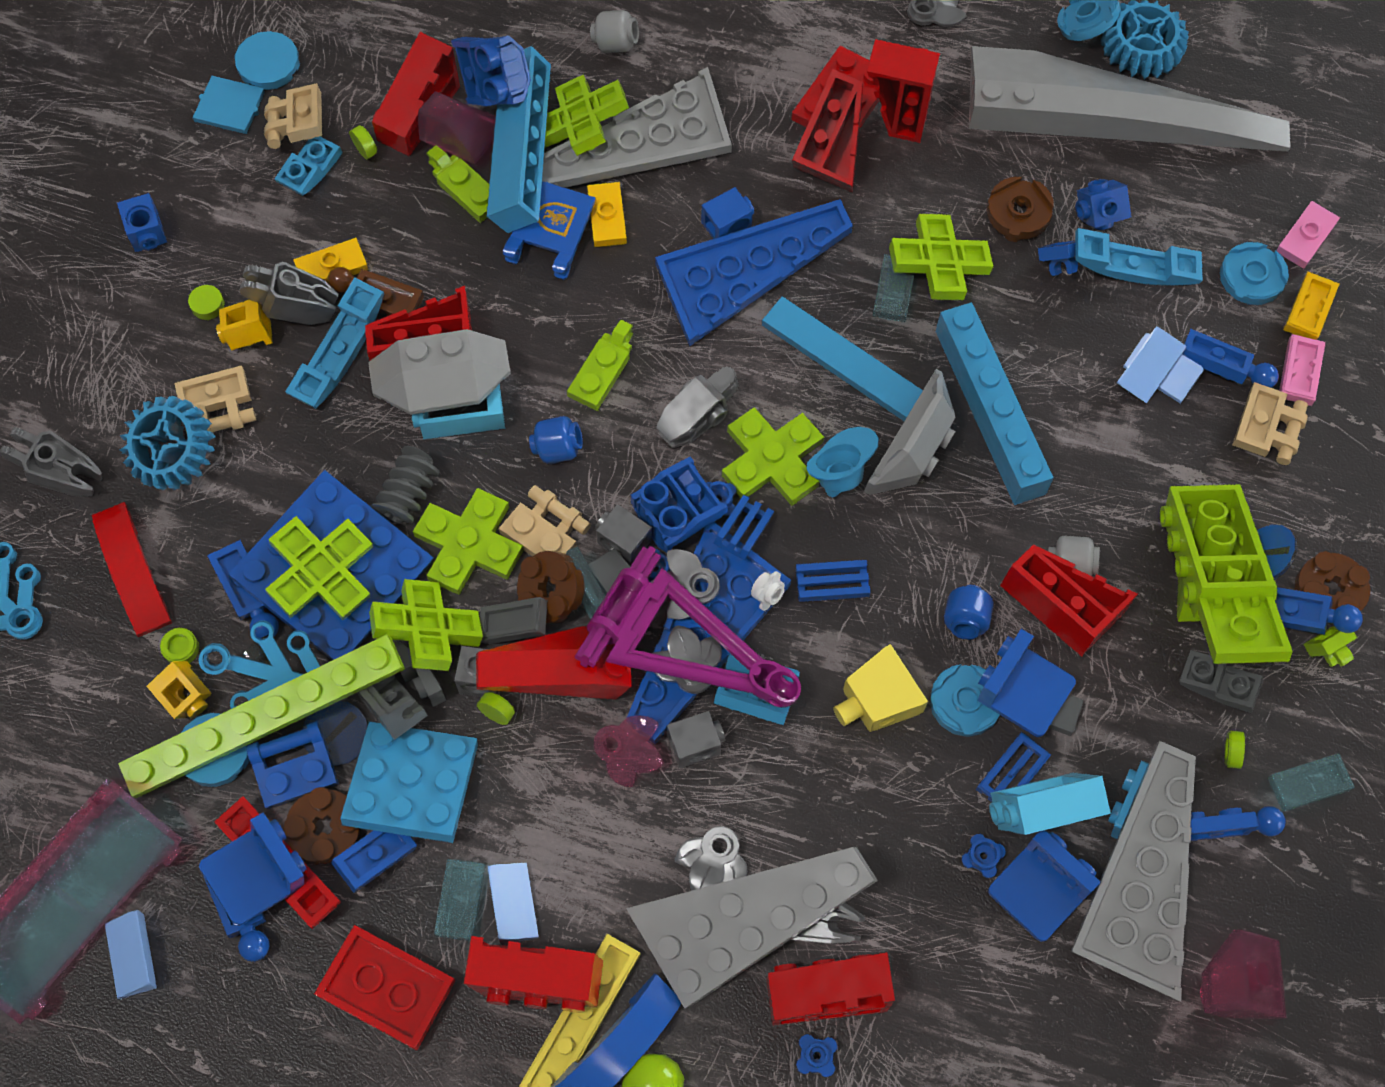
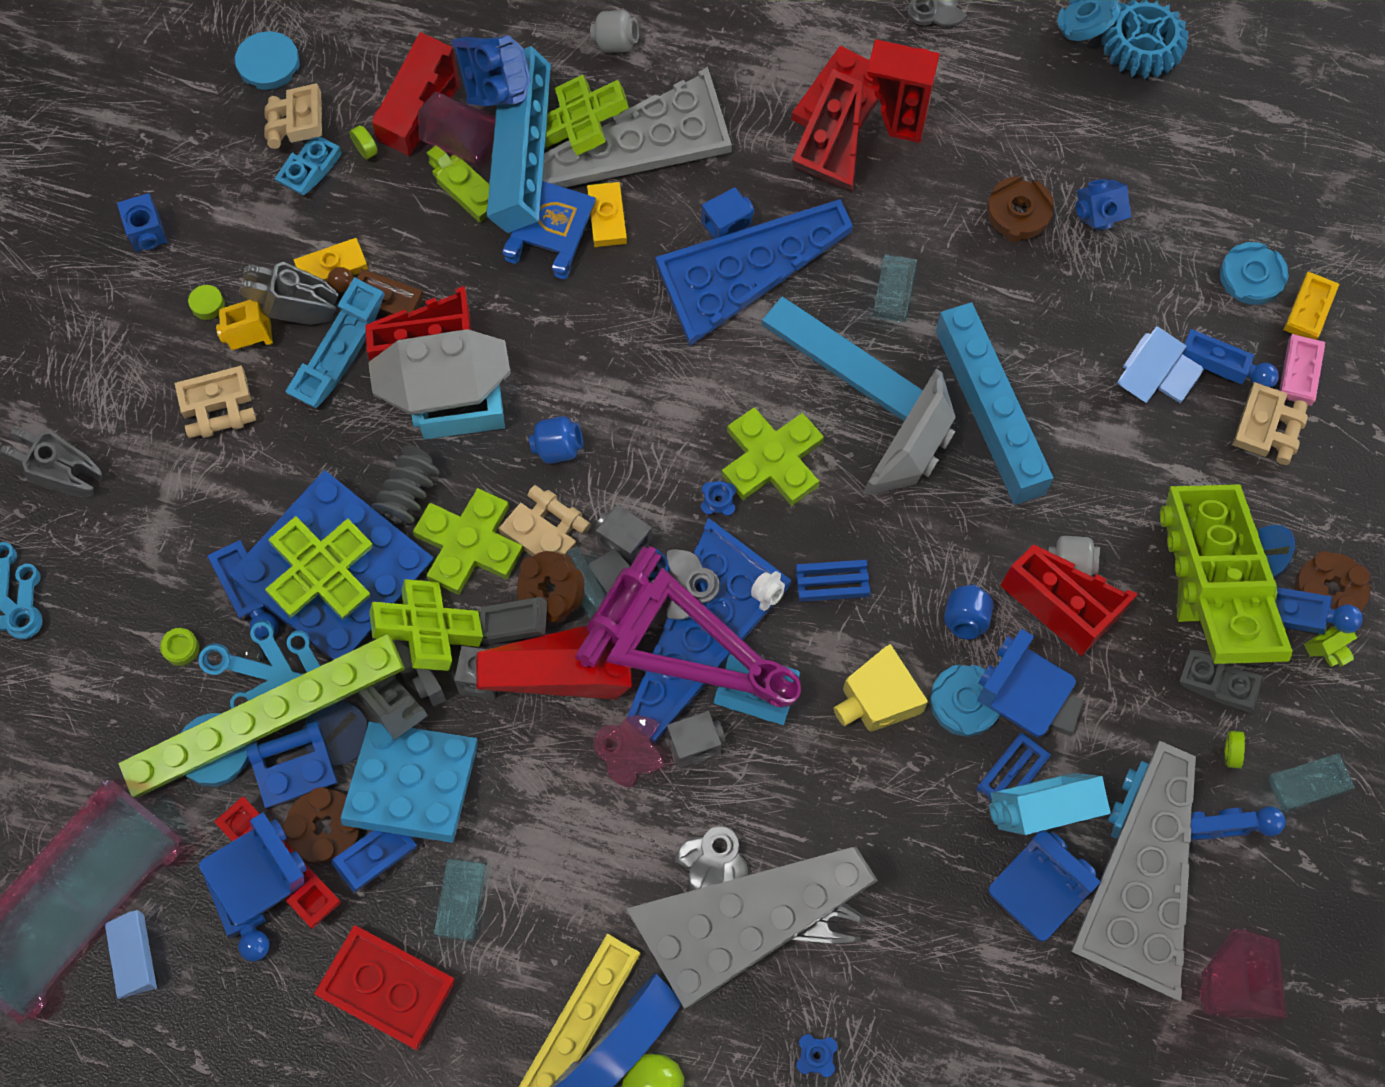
red slope [92,502,172,637] -> none
dark azure gear [119,396,216,490] -> none
yellow brick [147,661,212,719] -> none
dark azure piece [193,76,265,134] -> none
red wedge [464,936,603,1013] -> none
lime tile [477,692,515,725] -> none
light blue slope [487,863,539,945] -> none
lime hinge [567,320,633,411] -> none
blue slope [631,456,728,553] -> none
flat silver plate [652,625,722,694] -> none
flat silver hinge [656,366,739,448] -> none
blue tile [713,495,774,560] -> none
red wedge [766,952,895,1026] -> none
dark azure piece [806,427,879,498] -> none
lime plate [889,214,993,300] -> none
blue plate [962,834,1006,878] -> none
light grey wedge [969,46,1290,152] -> none
blue tile [1038,240,1078,276] -> none
dark azure slope [1075,228,1203,285] -> none
bright pink plate [1276,201,1340,269] -> none

